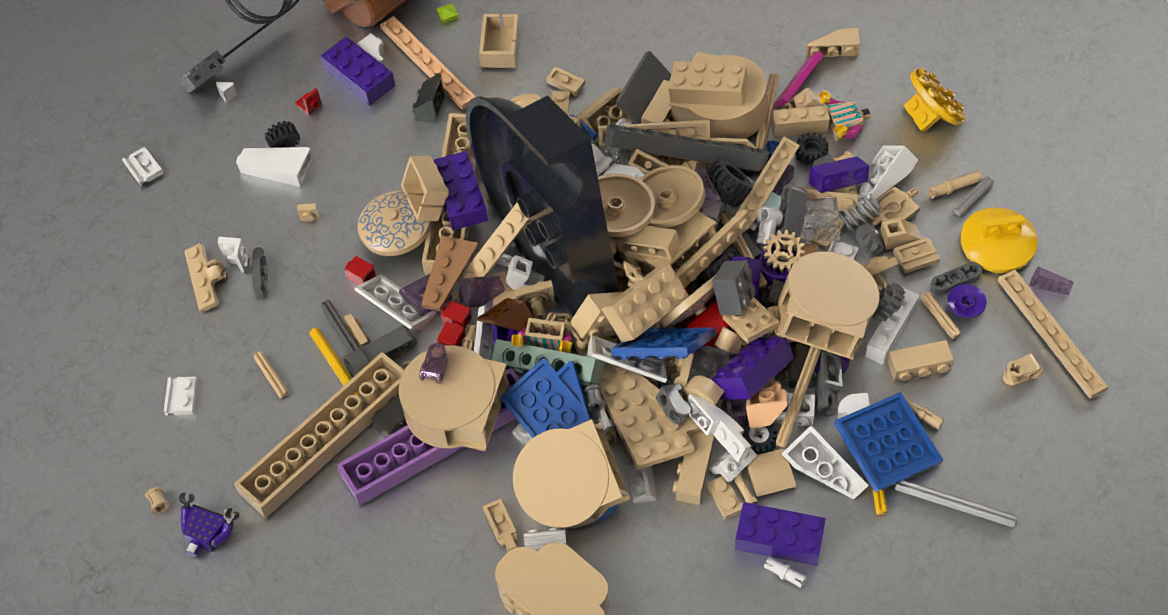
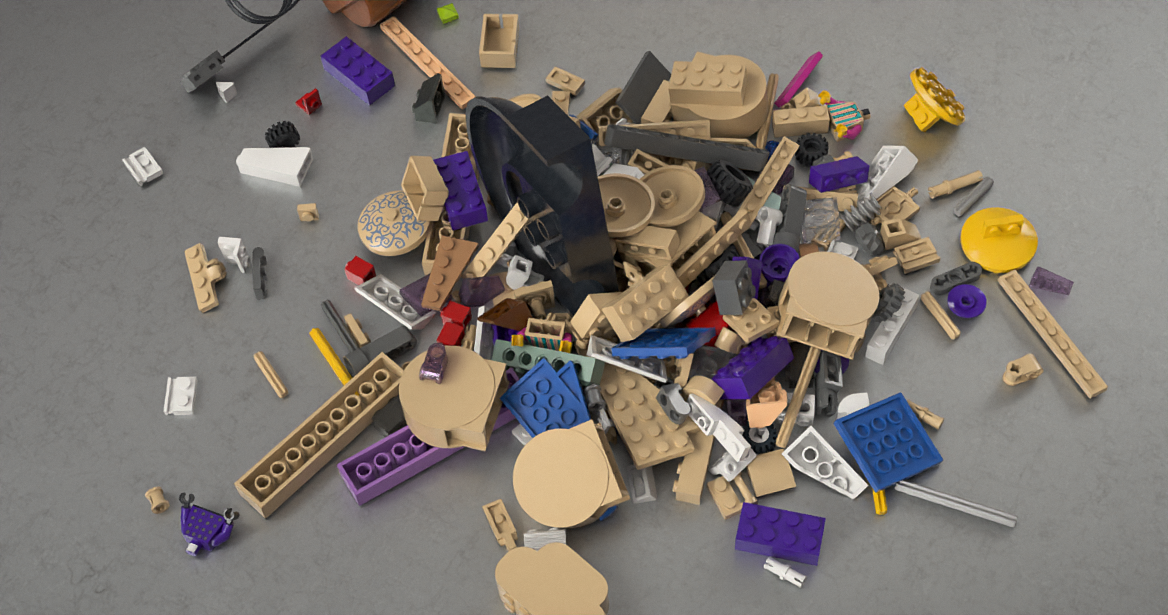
white arch [357,33,385,66] -> none
tan gear [763,230,805,272] -> none
tan slope [806,28,860,58] -> none
tan brick [887,340,954,381] -> none

